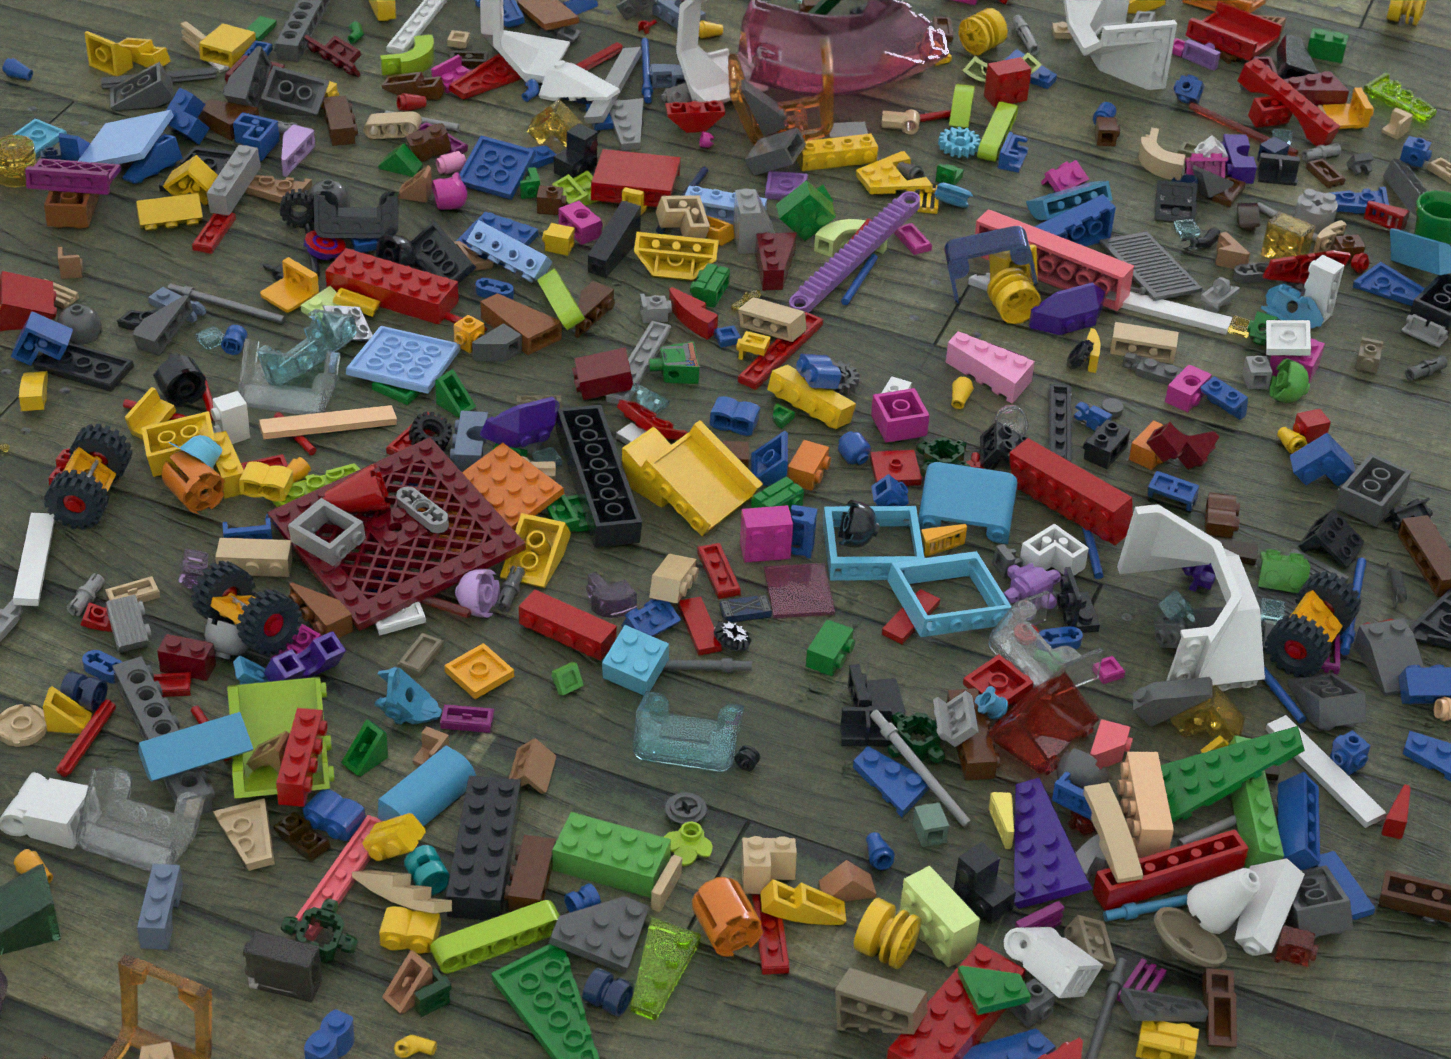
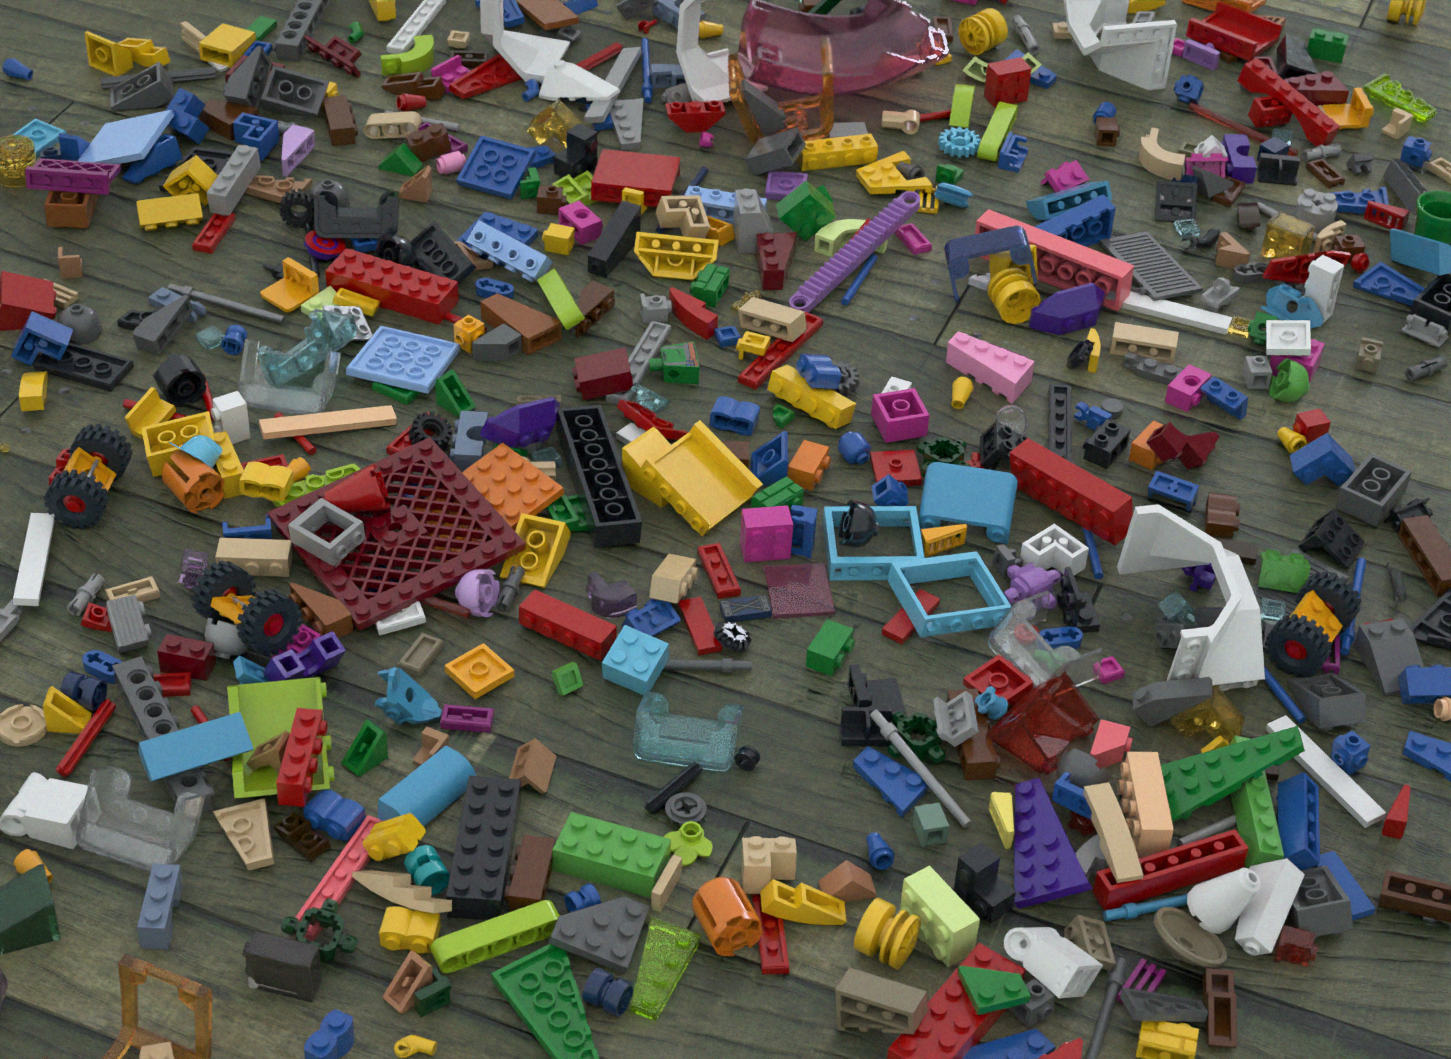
light grey beam [396,487,449,533] -> none
dark pink helmet [431,172,467,210] -> none
magenta tile [1015,901,1065,928] -> none
none -> black axle [644,762,702,814]

